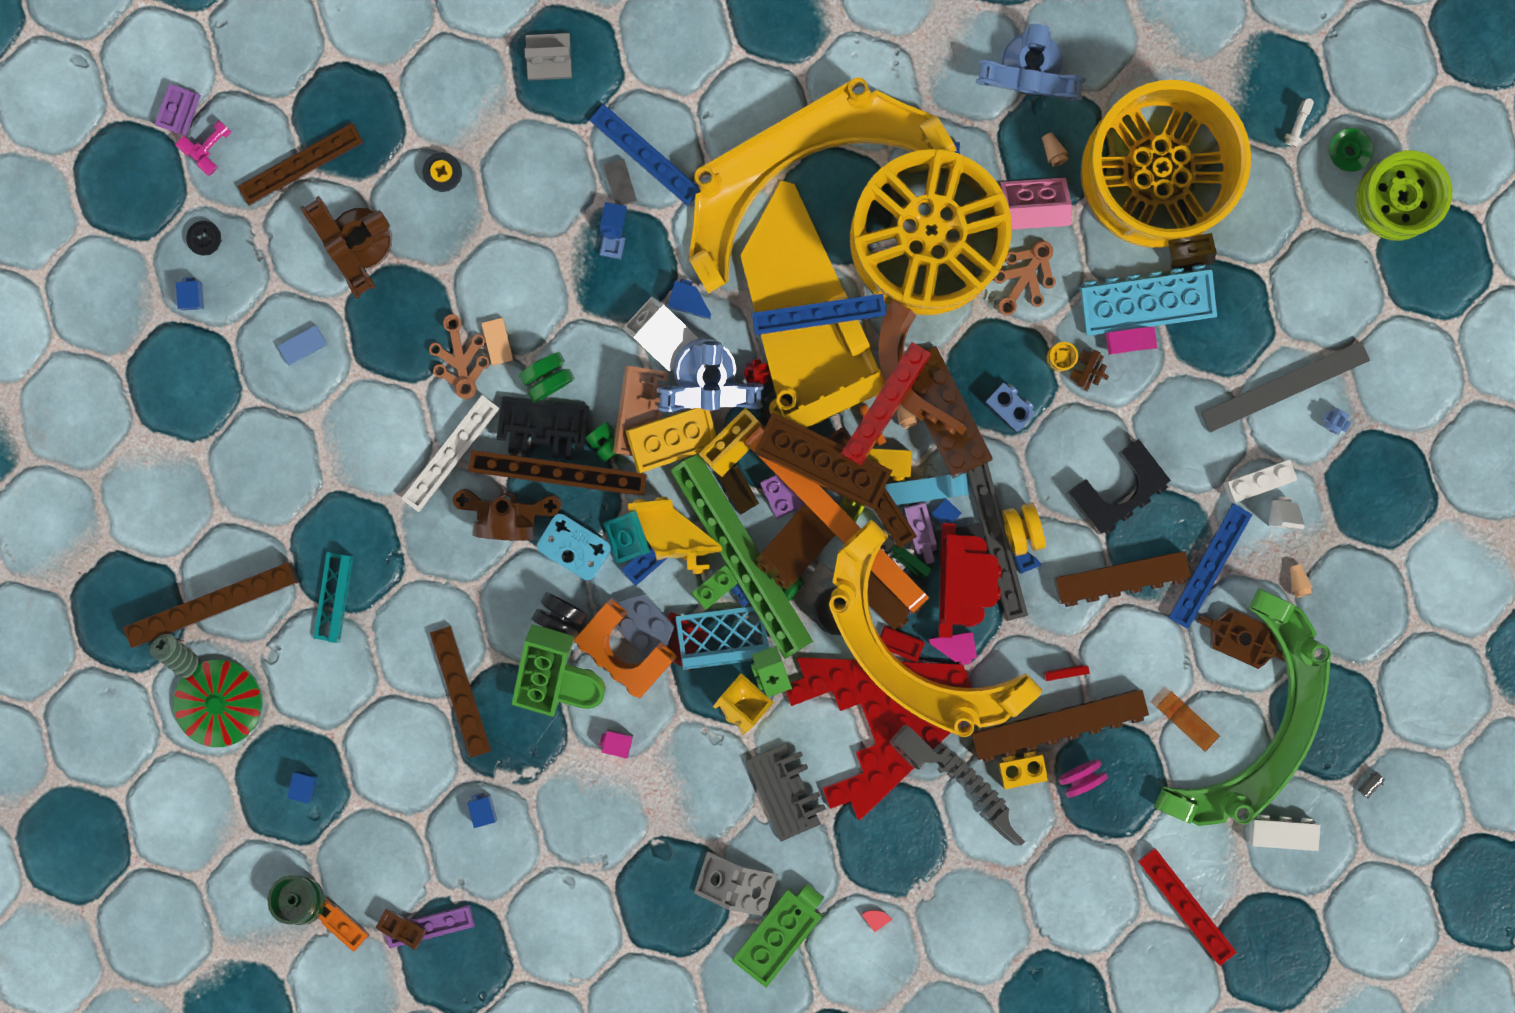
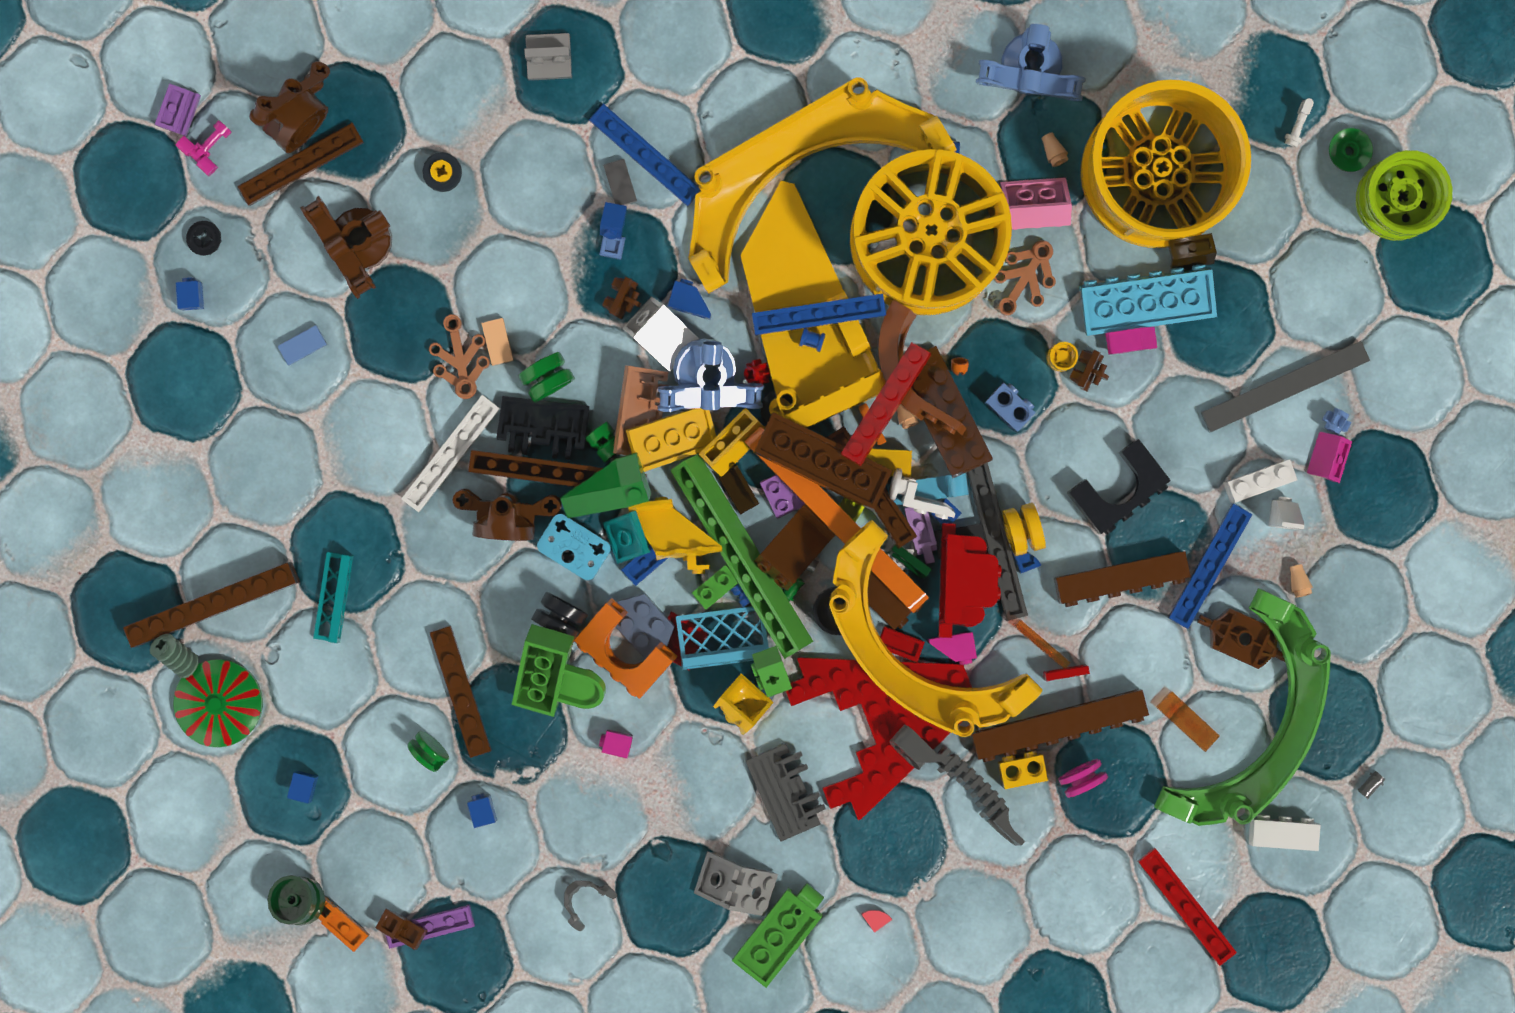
none -> reddish brown piece [249,61,330,153]
none -> green head [407,731,449,772]
none -> green wedge [560,452,651,518]
none -> dark grey helmet [564,881,617,931]
none -> reddish brown hips [603,277,641,320]
none -> blue bush [799,328,825,352]
none -> white piece [889,468,955,519]
none -> orange hinge [951,357,969,375]
none -> clear orange tile [1013,619,1071,668]
none -> dark pink panel [1307,432,1352,483]

